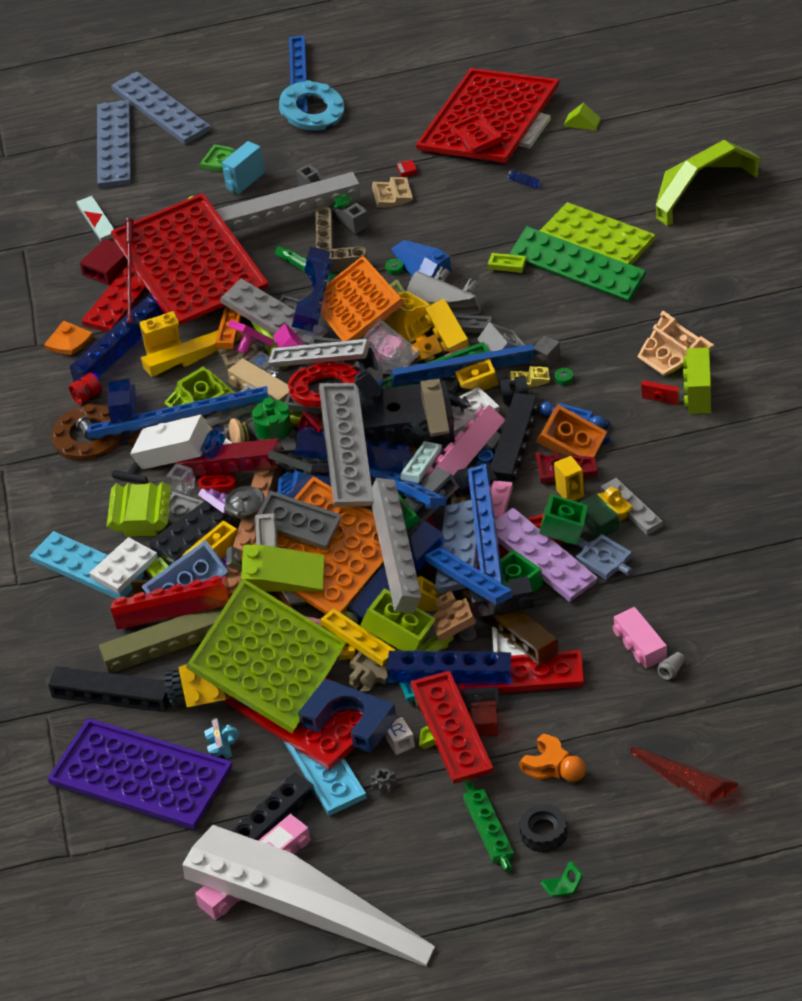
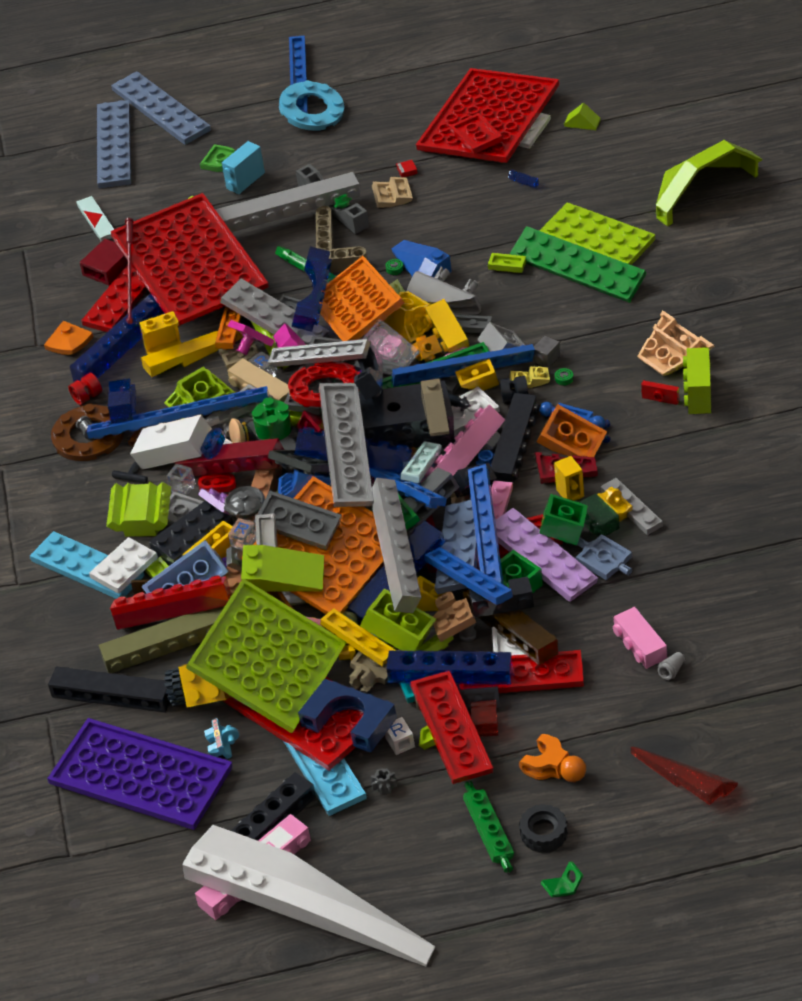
none -> clear brick [228,518,256,551]

